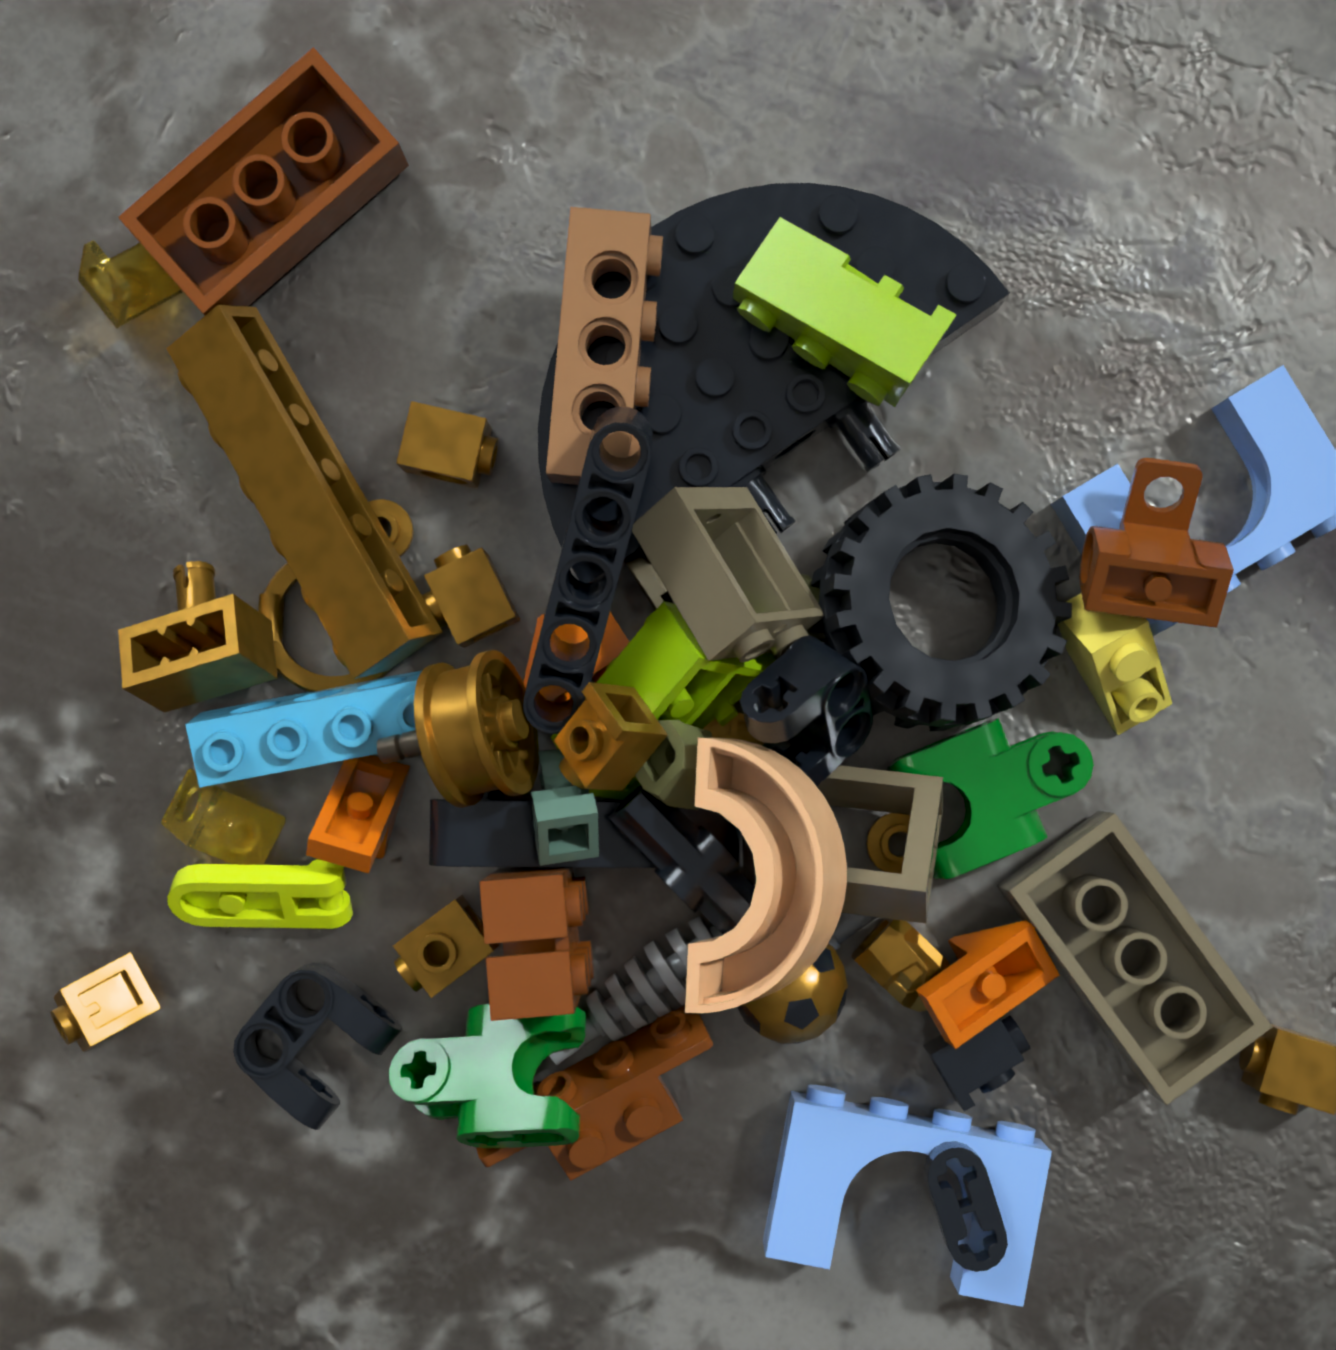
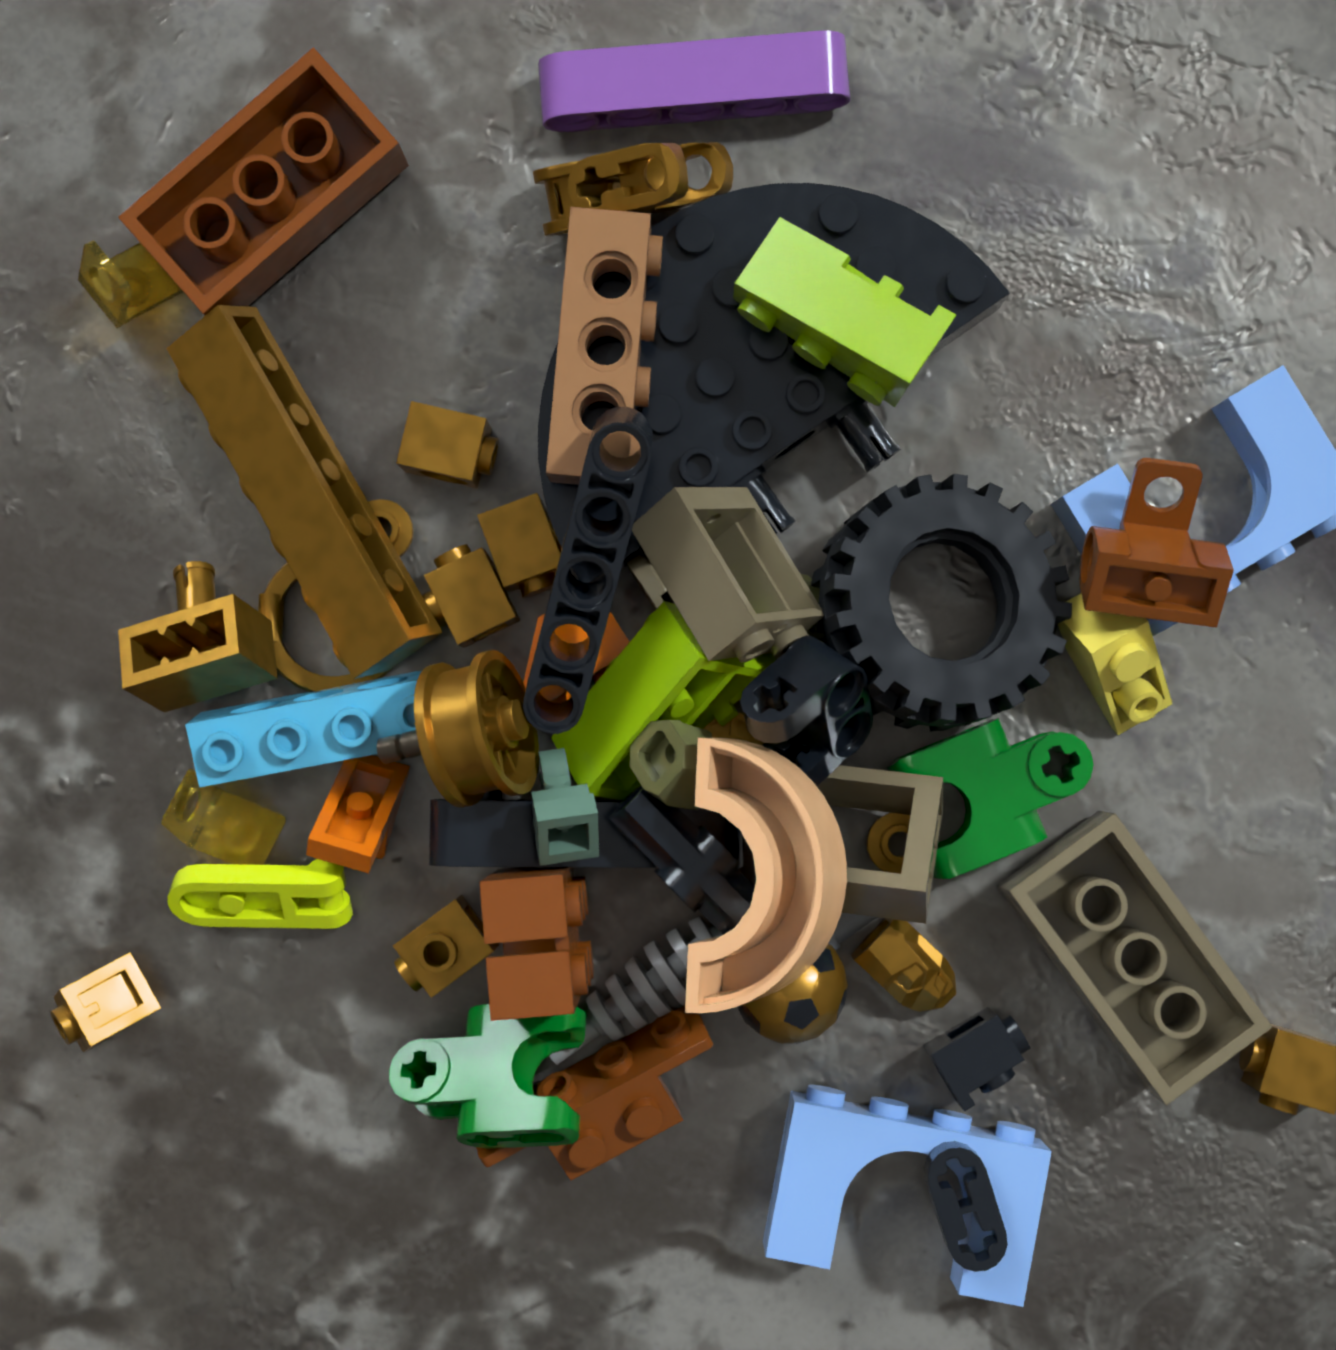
black piece [233,963,402,1130] -> none
pearl gold brick [554,682,668,791] -> none
orange slope [916,920,1060,1049] -> none
none -> pearl gold brick [477,493,562,598]
none -> pearl gold piece [533,142,733,236]
none -> medium lavender beam [538,31,850,132]

